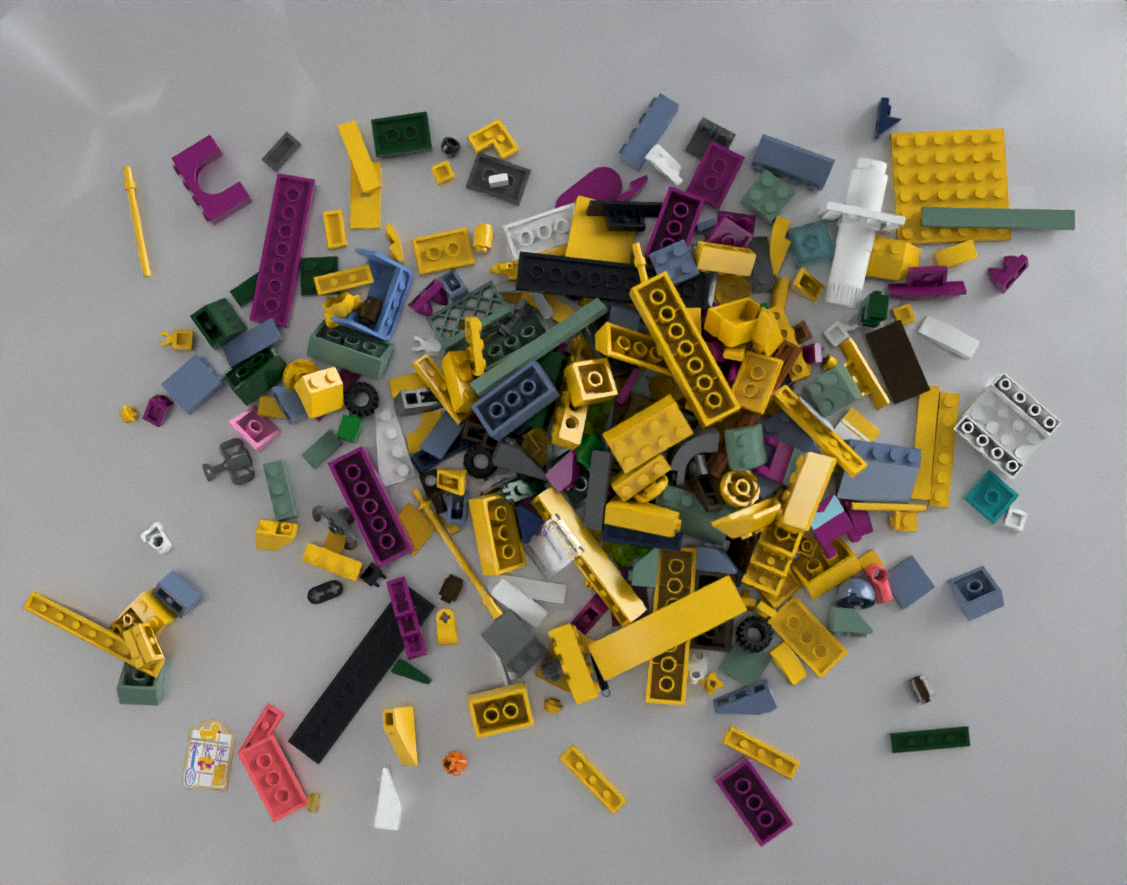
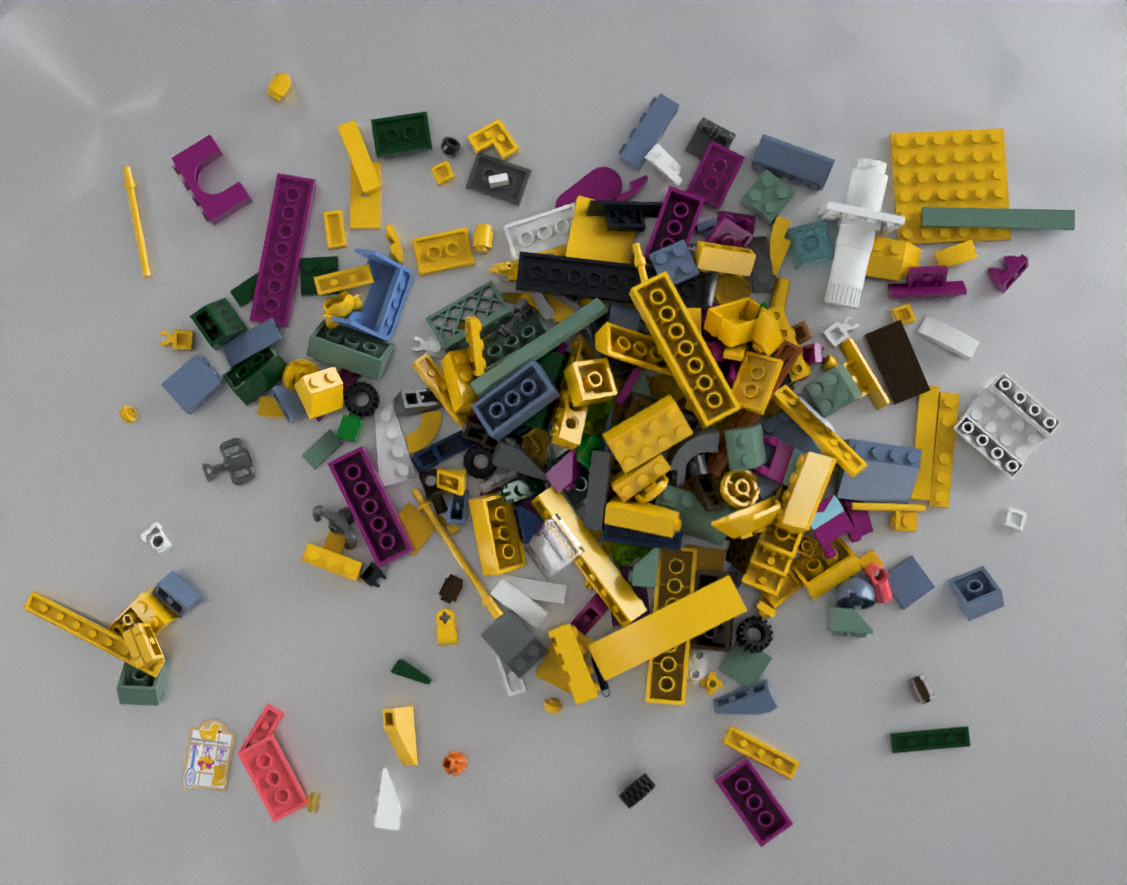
magenta bracket [142,394,174,427] -> none
bright pink slope [229,405,281,452] -> none
yellow slope [255,519,298,551] -> none
dark grey tile [262,132,302,173] -> none
sand green brick [263,460,299,522] -> none
black plate [288,586,436,765] -> none
black beam [307,580,344,604] -> none
dark brown brick [358,296,382,326] -> none
magenta slope [386,576,428,660] -> none
yellow slope [388,372,429,399] -> none
magenta tile [408,279,448,316] -> none
sand blue piece [420,411,465,460] -> none
sand blue slope [438,269,469,303] -> none
yellow brick [468,682,534,739] -> none
dark grey gear [540,657,564,682] -> none
yellow tile [559,744,627,815] -> none
sand blue slope [696,542,739,574] -> none
yellow tile [740,589,756,612] -> none
yellow plate [767,595,848,679] -> none
yellow slope [769,641,808,686] -> none
yellow slope [789,267,824,302] -> none
yellow slope [834,407,881,442] -> none
dark green arch [858,291,890,328] -> none
dark blue slope [874,97,902,139] -> none
teal tile [964,470,1019,524] -> none
none -> yellow brick [267,72,292,102]
none -> black tyre [619,773,656,809]

